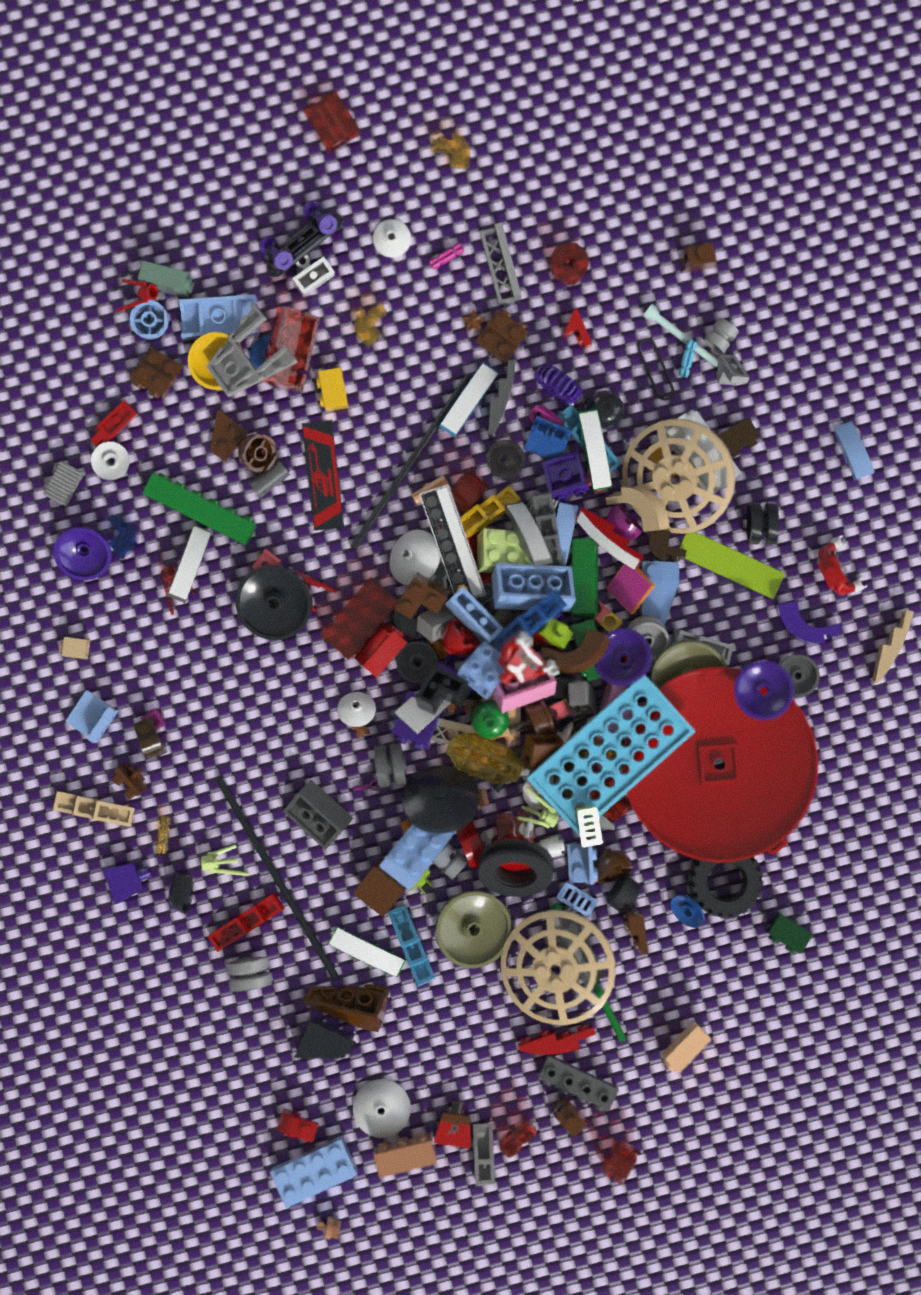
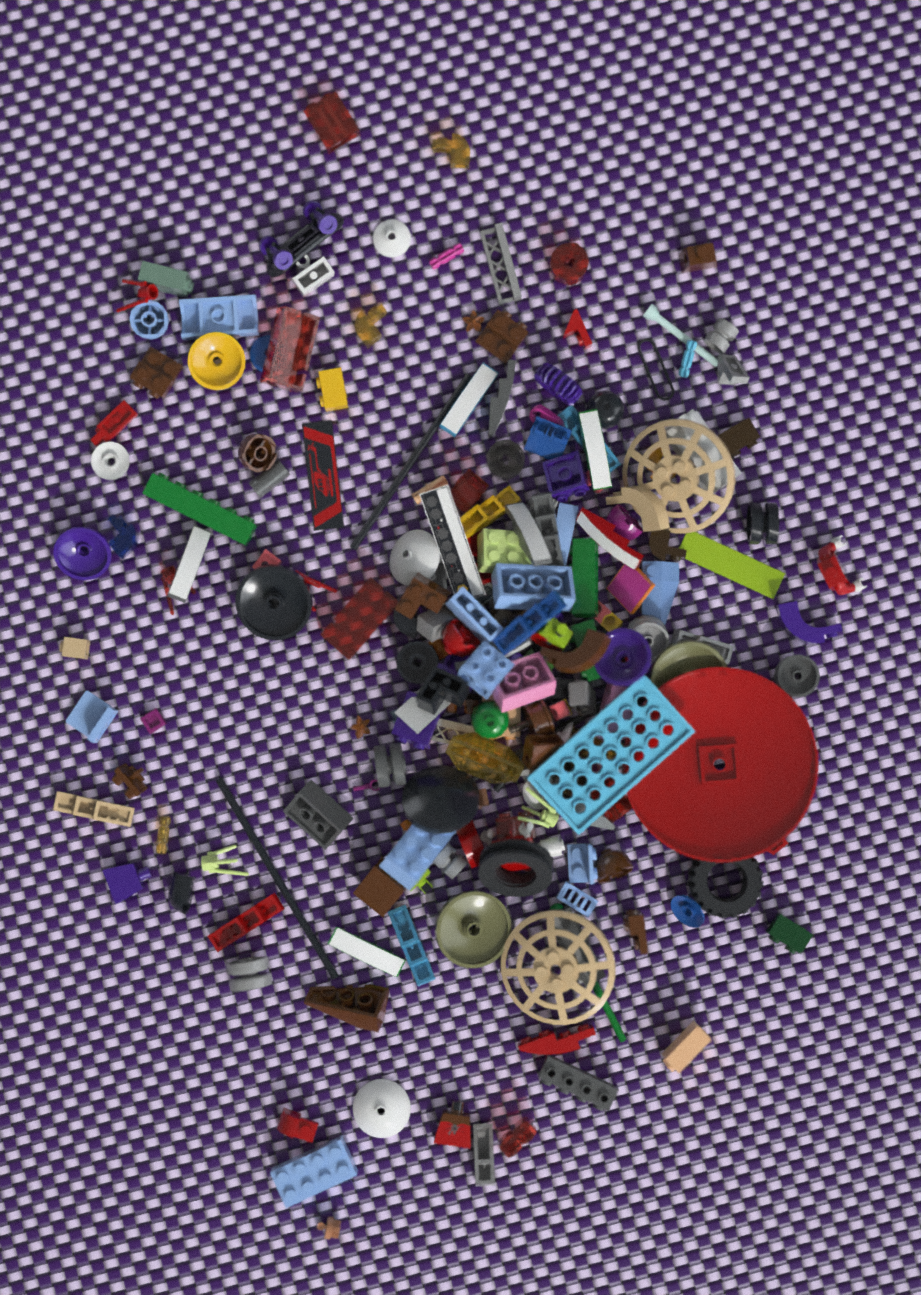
light grey brick [43,461,85,506] -> none
dark brown brick [132,717,168,760] -> none
light grey wing [206,303,298,397] -> none
reddish brown wing [210,410,249,462] -> none
black slope [294,1016,356,1059] -> none
white dish [337,692,376,727] -> none
red window [354,623,407,678] -> none
nougat brick [374,1132,437,1178] -> none
torso [497,631,559,685] -> none
reddish brown torso [550,1095,589,1138] -> none
slope [576,805,602,847] -> none
clear red brick [600,1139,641,1186] -> none
black tyre [606,875,641,913] -> none
dark purple dish [734,661,794,720] -> none
light blue slope [833,421,875,481] -> none
tan slope [872,610,914,683] -> none

